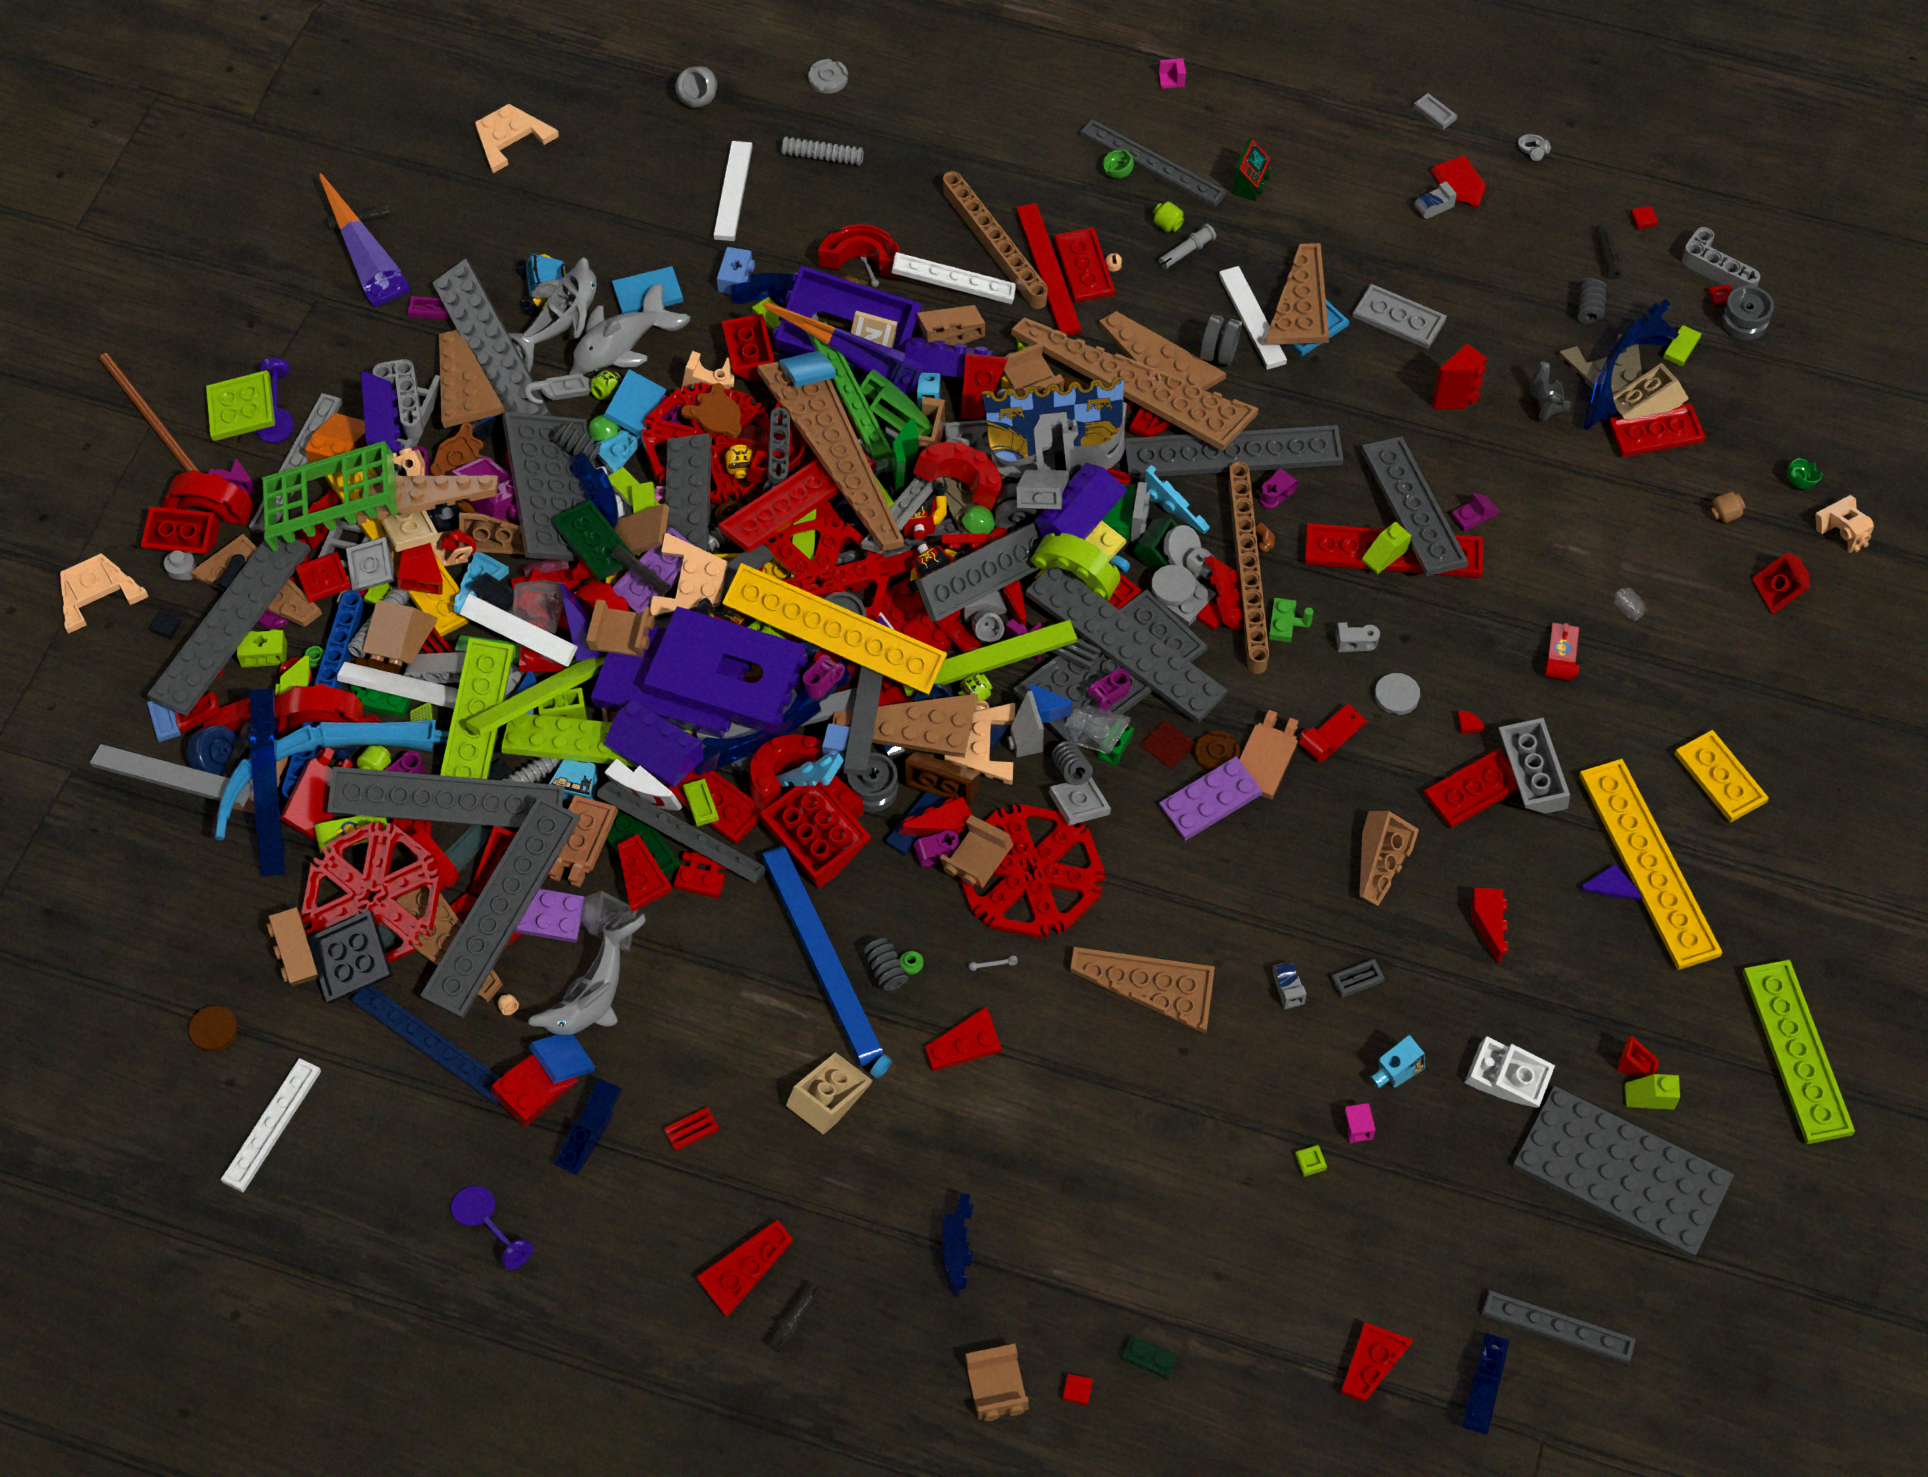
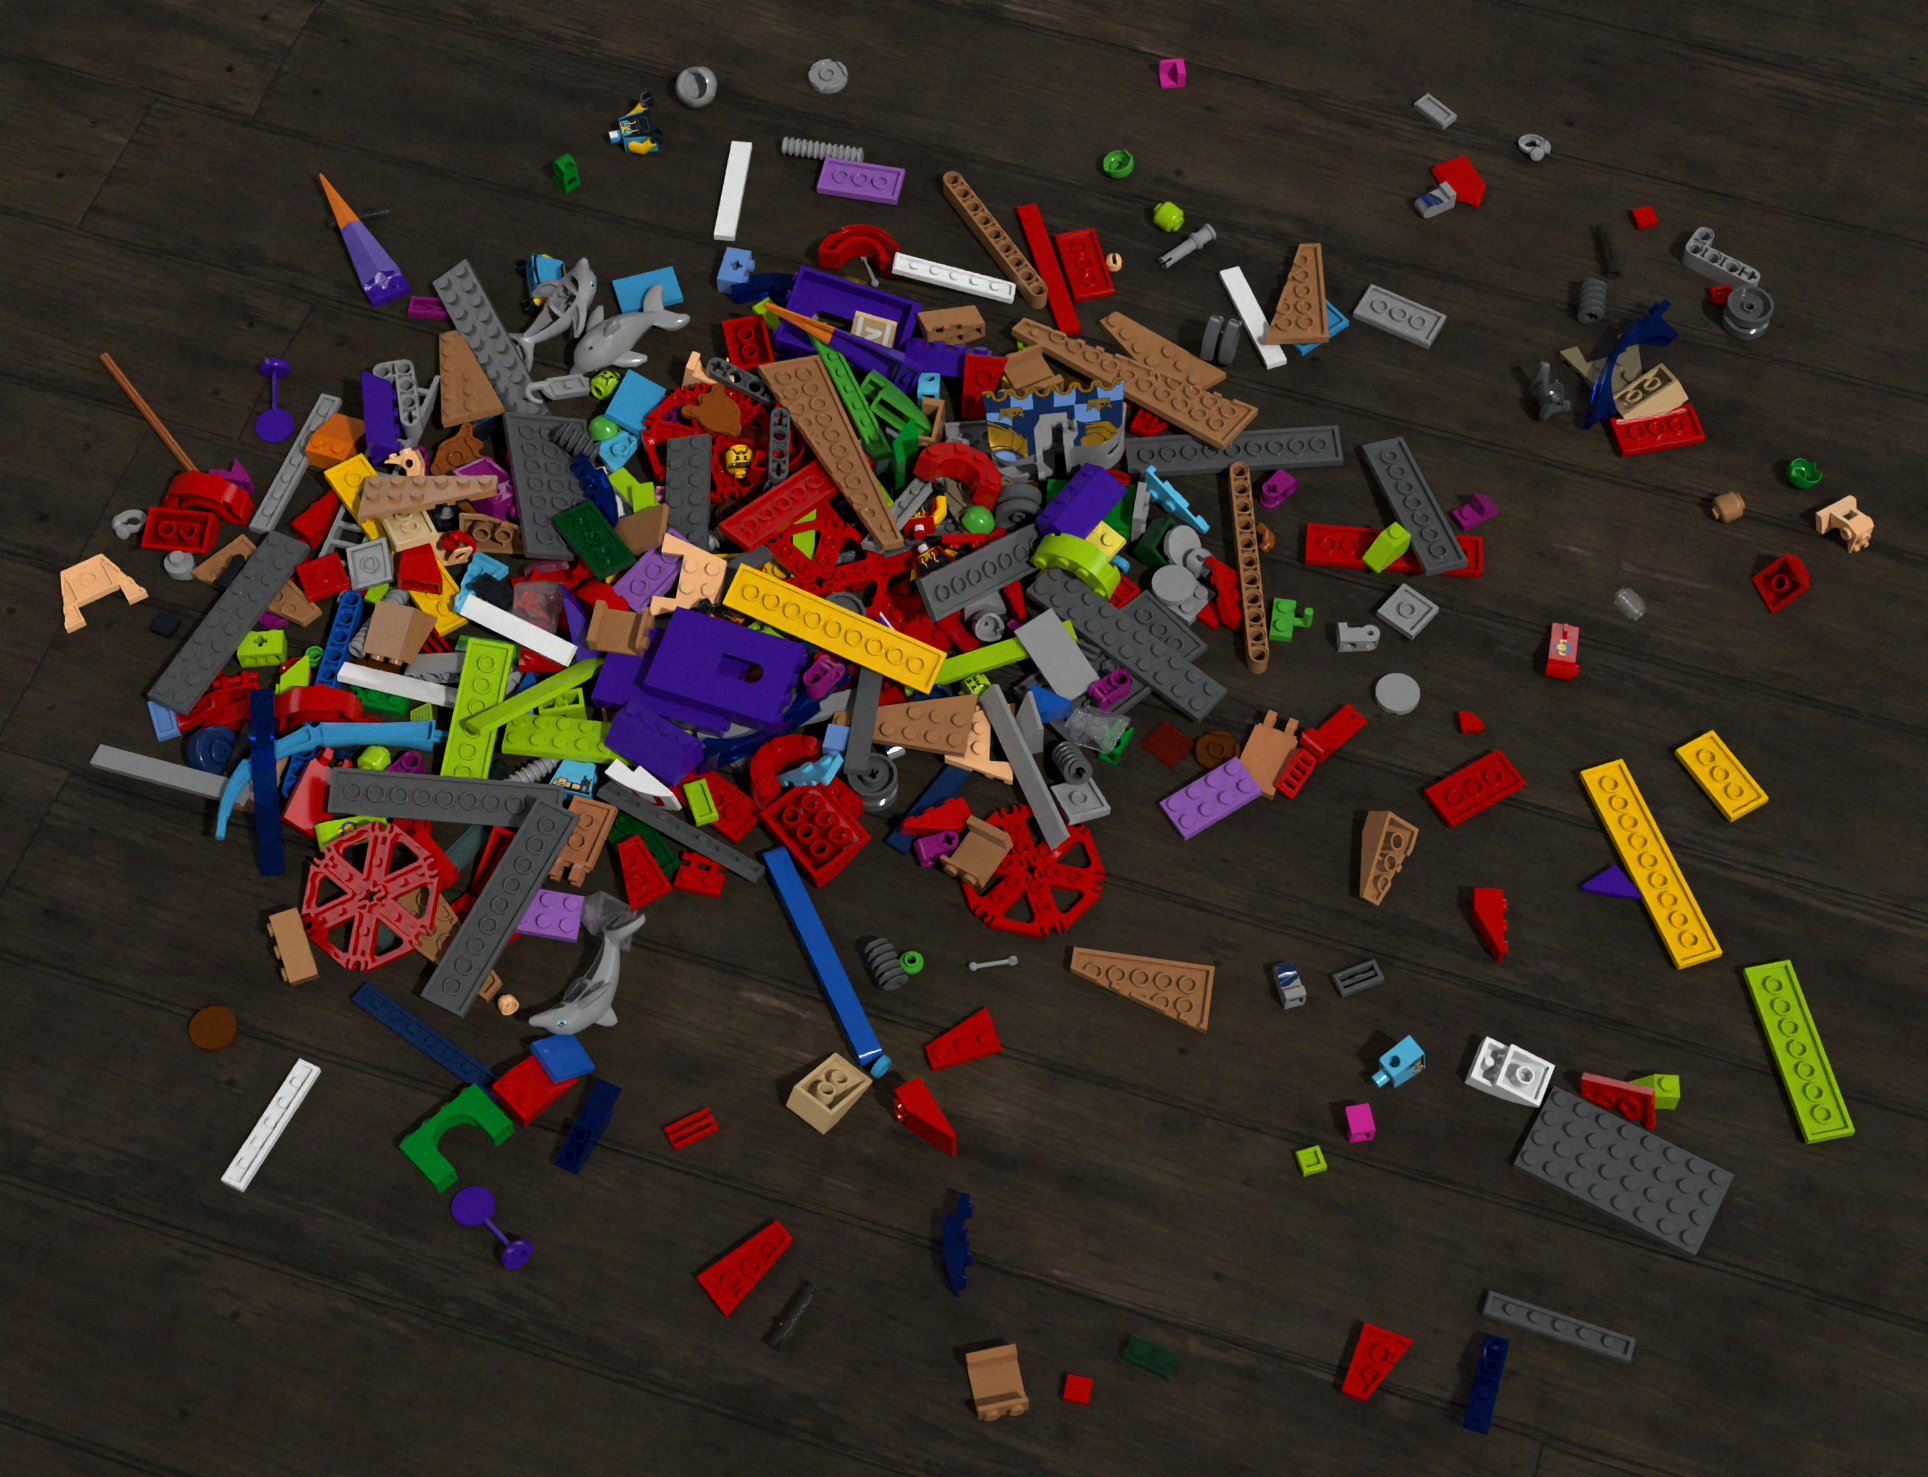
lime plate [206,370,275,441] -> none
bright green window [262,441,398,551] -> none
black plate [307,910,393,1004] -> none
light nougat wing [475,104,559,173] -> none
clear smoke pin [611,545,671,596] -> none
dark azure slope [779,351,836,387] -> none
reddish brown slope [905,752,980,807] -> none
light grey panel [1016,470,1069,509] -> none
dark grey tile [1080,119,1226,208] -> none
dark green slope [1232,138,1272,201] -> none
red slope [1431,344,1487,409] -> none
light grey slope [1499,718,1570,814] -> none
red slope [1617,1036,1659,1079] -> none
lime tile [1663,325,1702,367] -> none
none -> light grey piece [111,510,147,539]
none -> red plate [212,671,262,708]
none -> green arch [399,1083,515,1194]
none -> green leg [552,153,580,194]
none -> torso [609,91,663,155]
none -> dark grey beam [706,357,778,408]
none -> medium lavender plate [817,157,905,205]
none -> red slope [893,1076,956,1157]
none -> light grey tile [979,684,1070,849]
none -> light grey tile [1014,608,1101,701]
none -> red slope [1274,748,1318,800]
none -> light grey plate [1376,583,1440,640]
none -> red wing [1581,1072,1656,1131]

